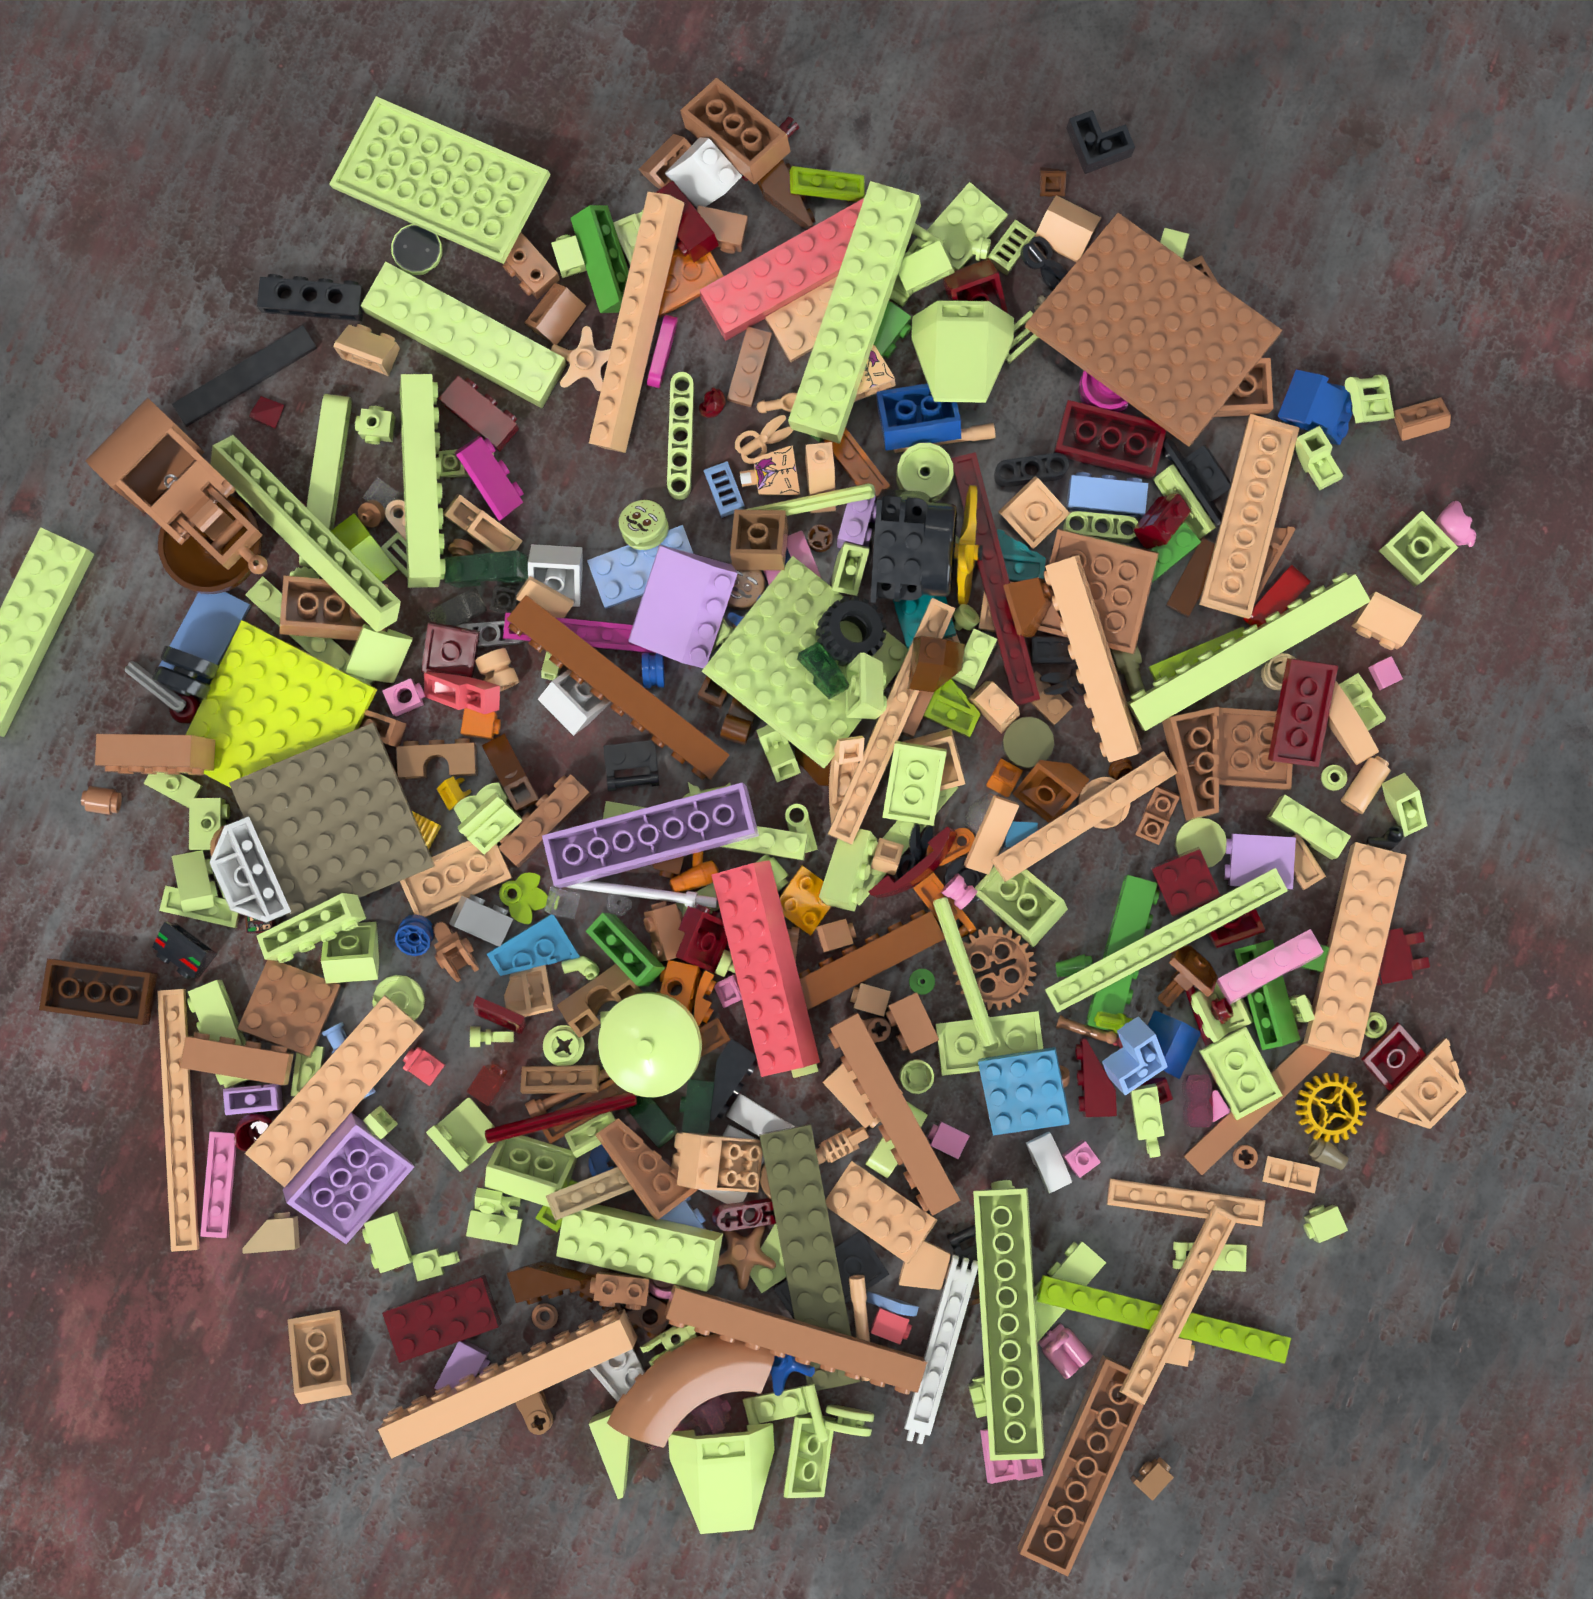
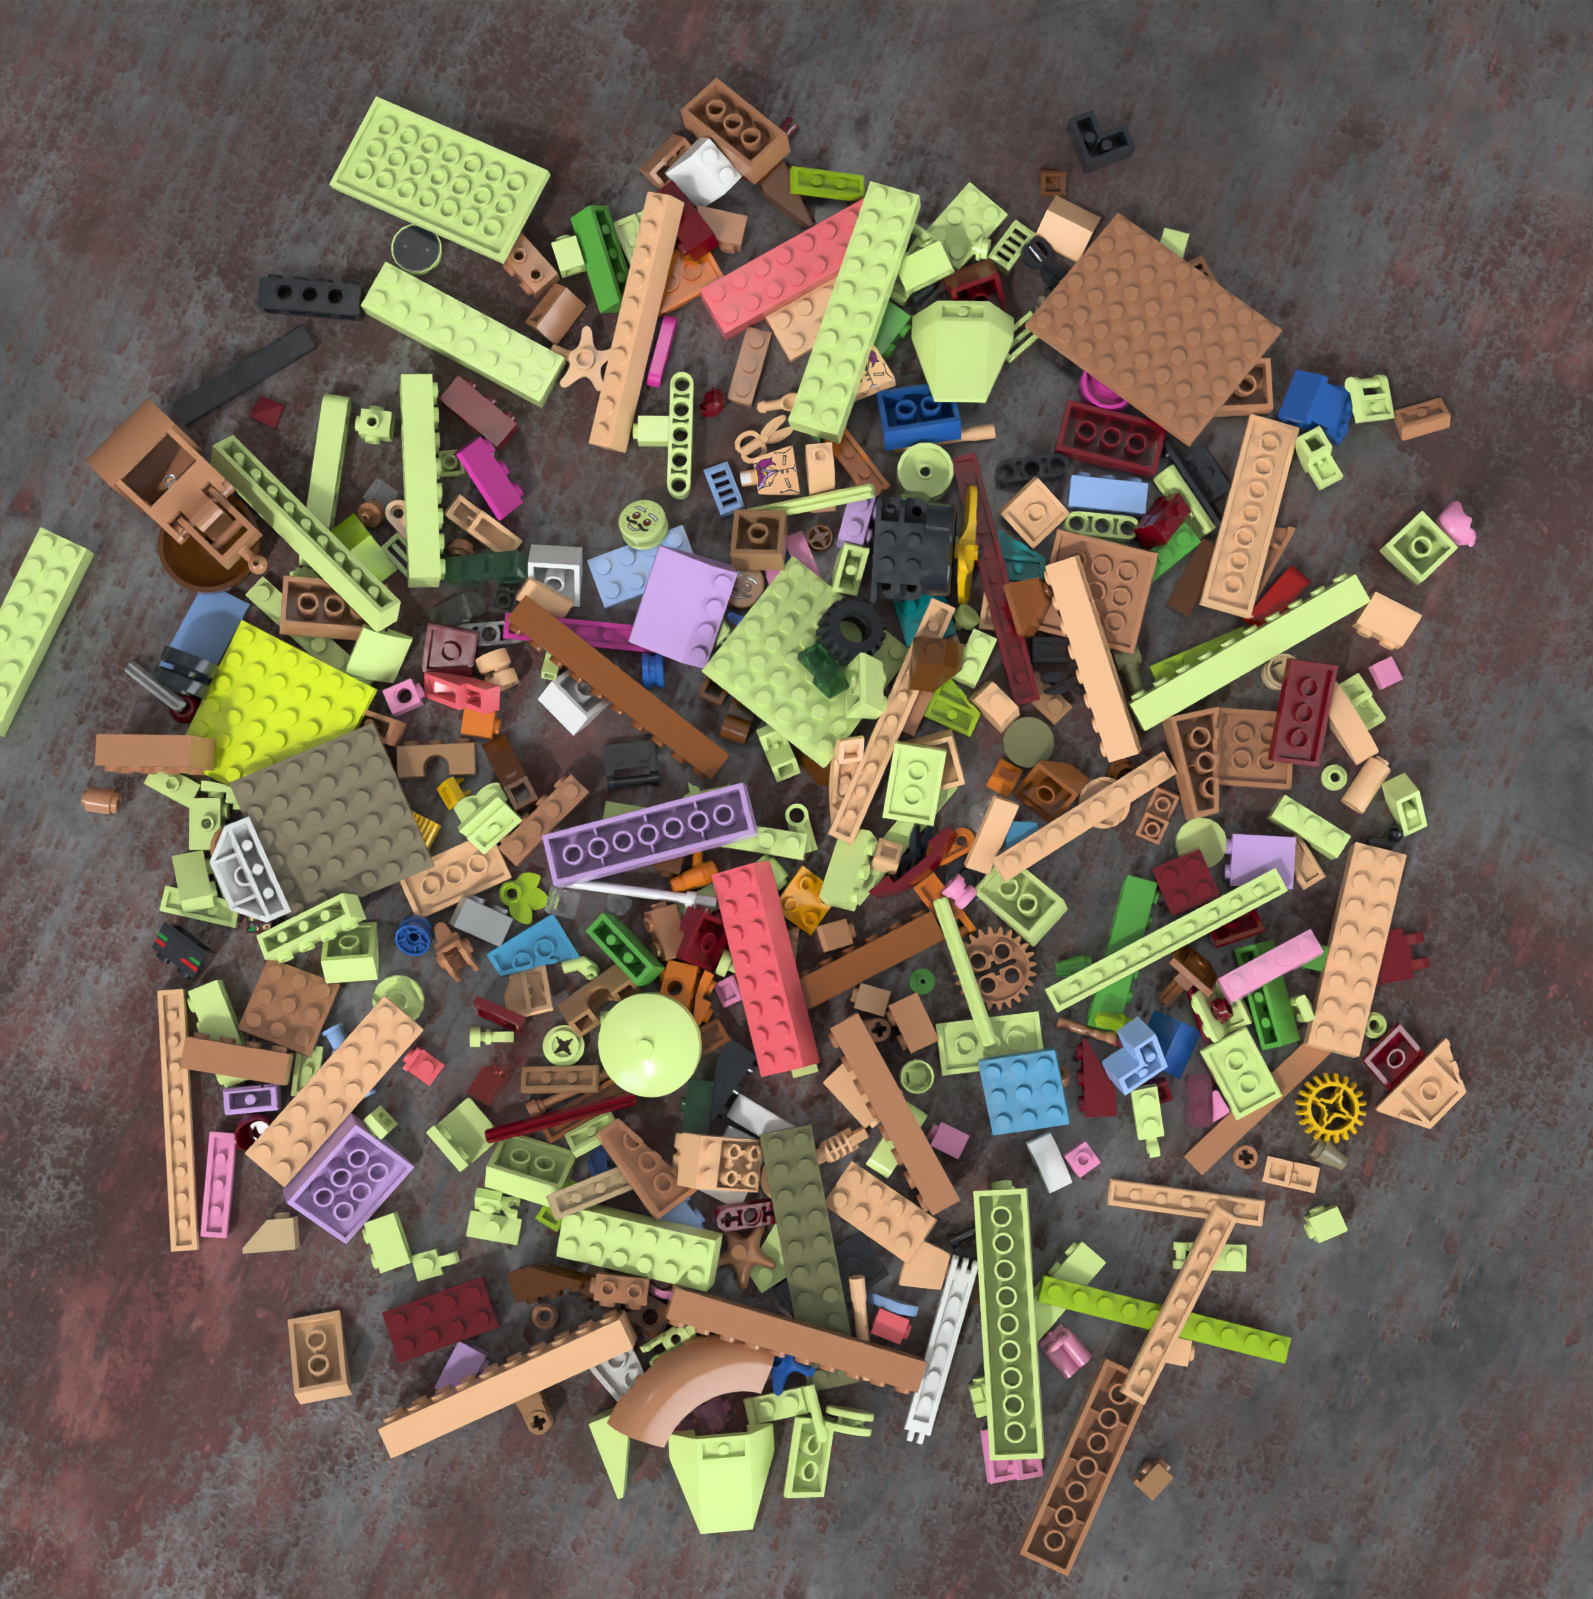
reddish brown brick [39,958,158,1025] -> none
light nougat slope [333,324,400,376] -> none
clear green slope [627,1096,679,1149] -> none
none -> yellowish green slope [201,780,240,810]
none -> yellowish green brick [633,416,669,447]
none -> black arm [911,280,941,305]

